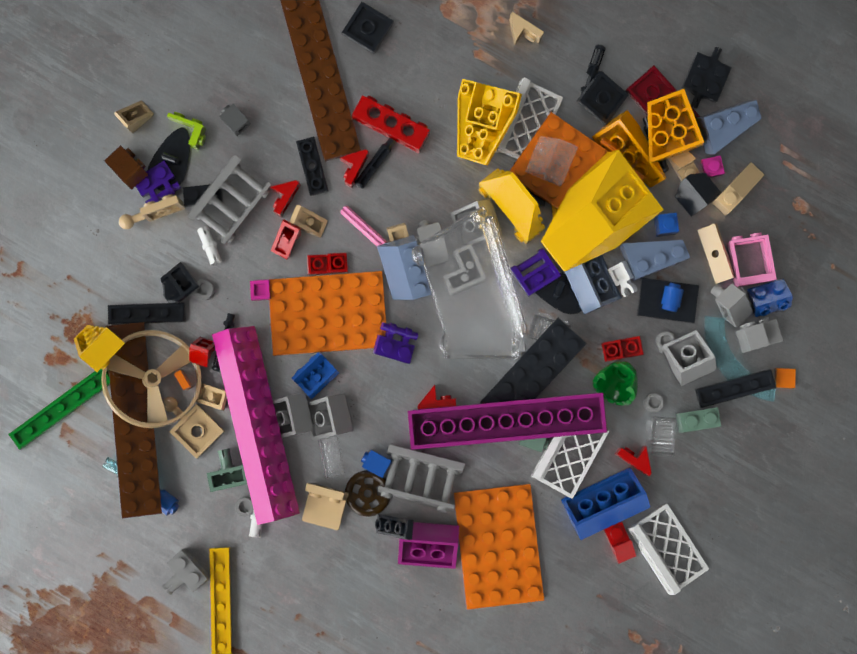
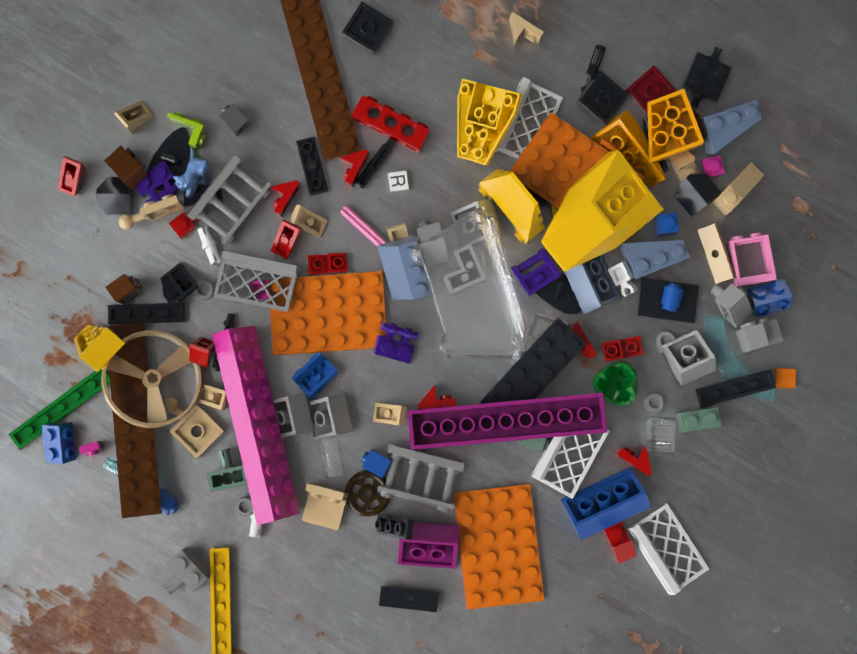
orange tile [174,370,193,390] -> none
clear slope [525,136,578,187] -> none
none -> blue bracket [42,422,76,464]
none -> slope [57,156,87,197]
none -> dark pink plate [79,441,104,457]
none -> black slope [96,177,134,215]
none -> reddish brown brick [105,274,142,305]
none -> red plate [168,208,201,239]
none -> medium blue animal [173,148,211,198]
none -> light grey fence [214,251,300,313]
none -> tan slope [372,403,407,426]
none -> black tile [379,586,439,612]
none -> white tile [388,170,409,193]
none -> red slope [571,322,597,360]

